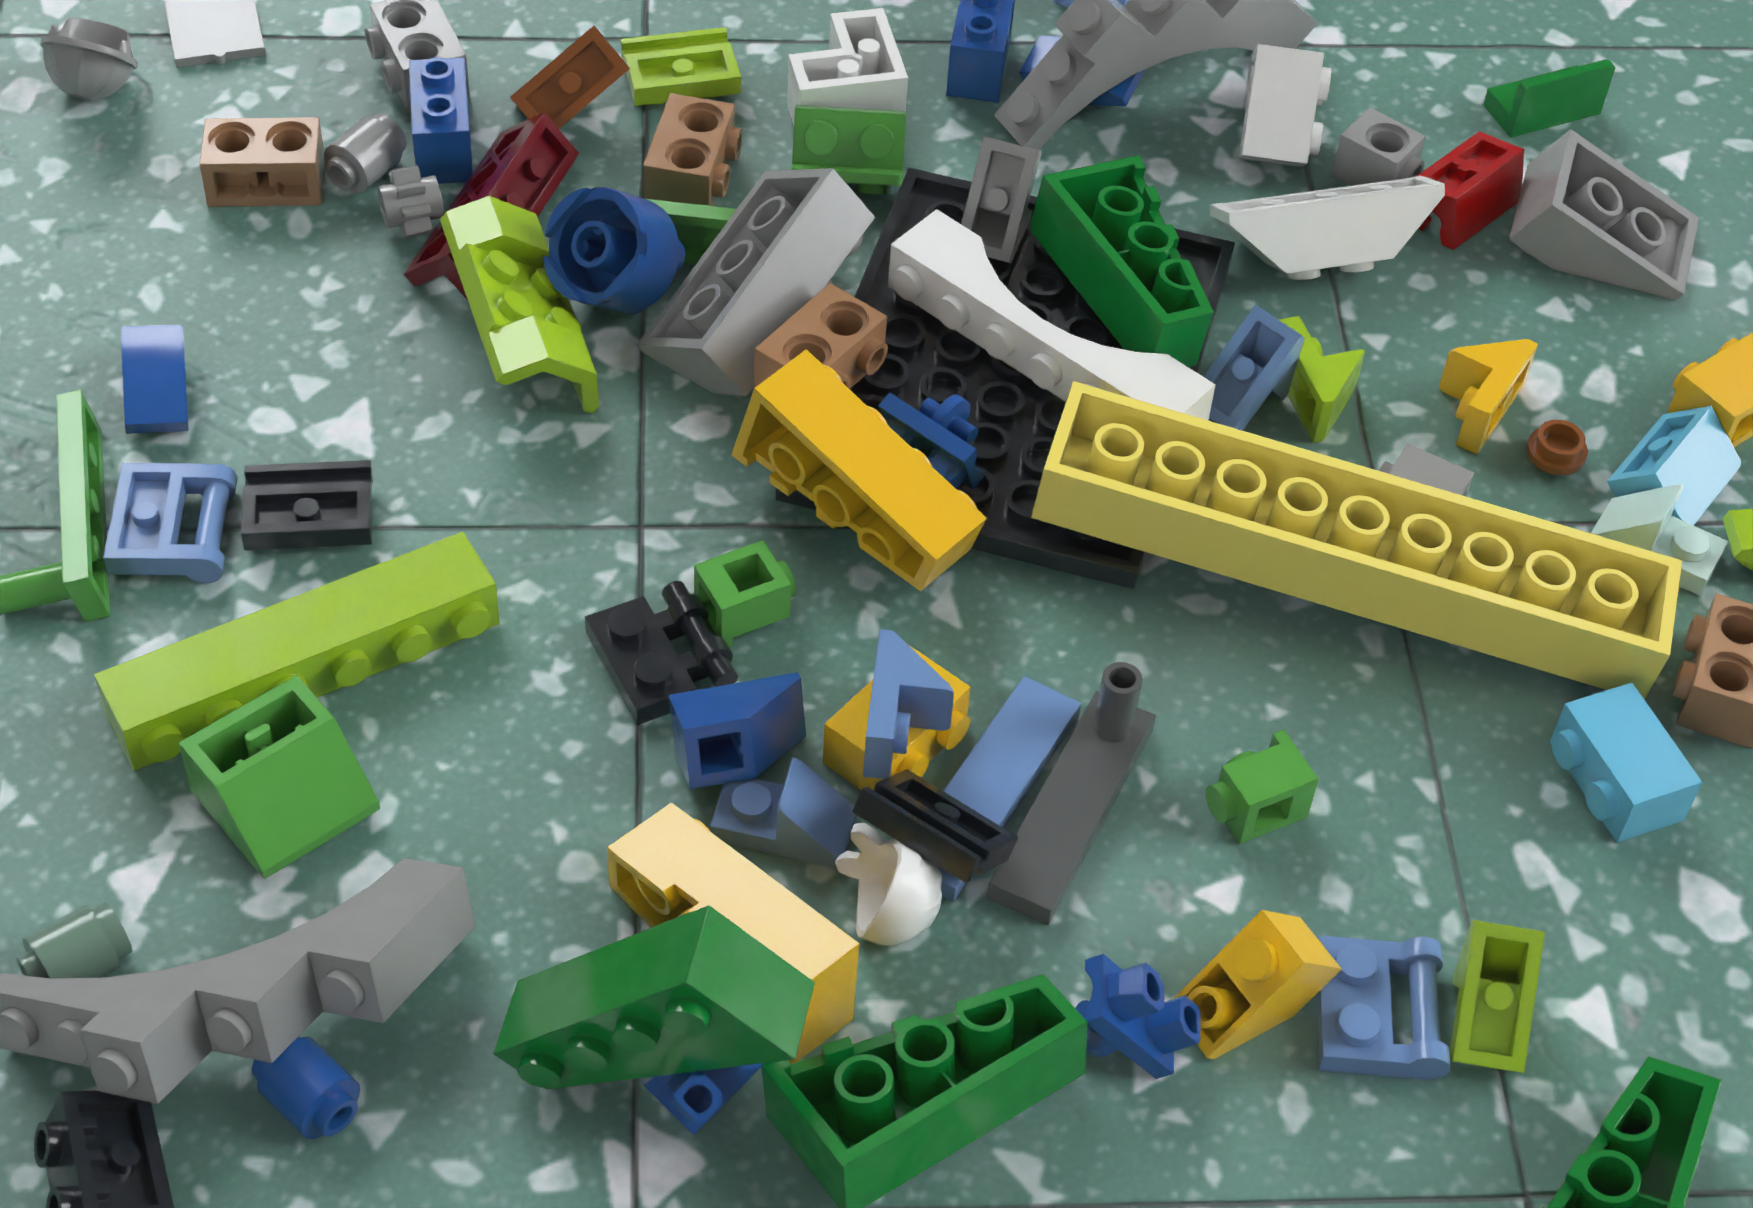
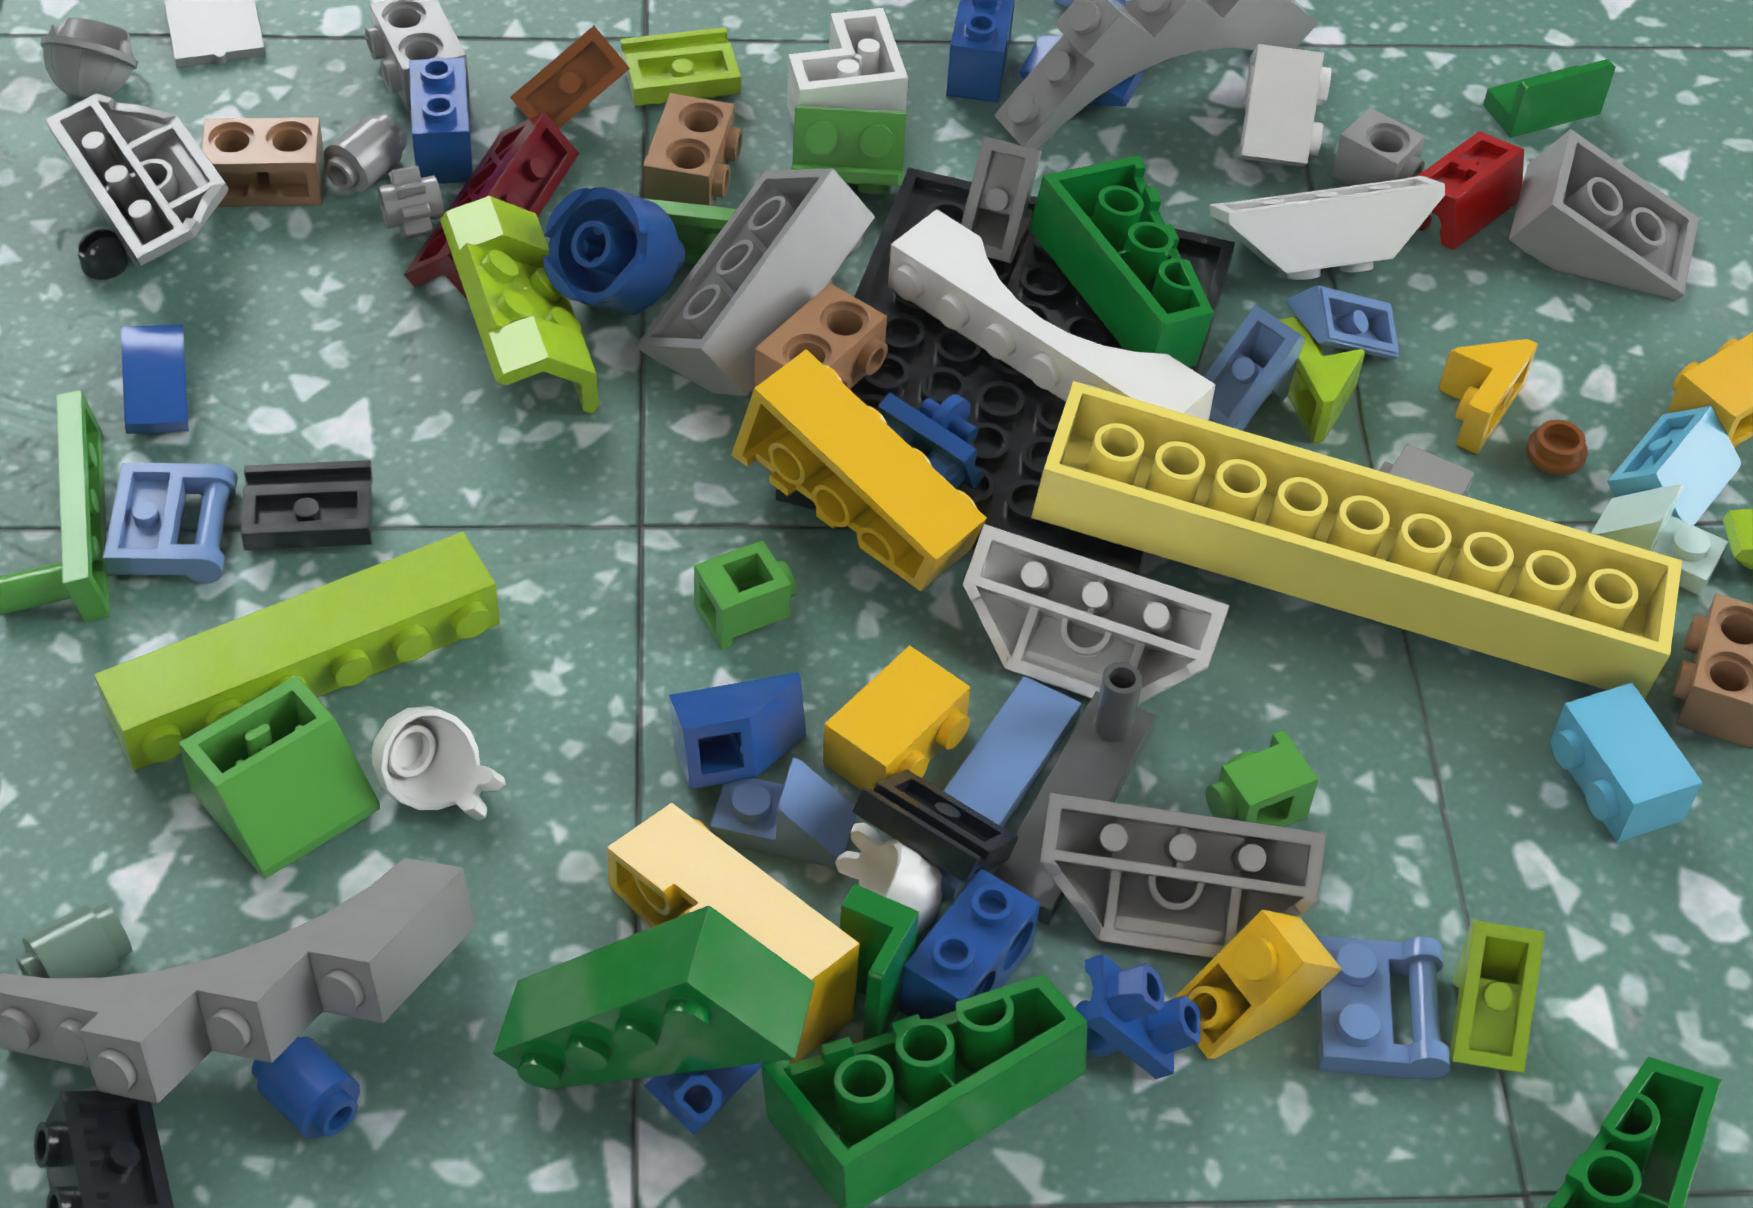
black plate [585,581,738,725] -> none
medium blue slope [863,629,954,779] -> none
none -> light grey wedge [45,93,229,268]
none -> black hinge [78,228,128,280]
none -> white piece [372,706,506,821]
none -> green panel [840,884,919,1041]
none -> blue brick [899,868,1040,1019]
none -> white wedge [963,524,1229,705]
none -> light grey wedge [1040,793,1327,958]
none -> medium blue slope [1287,285,1399,360]

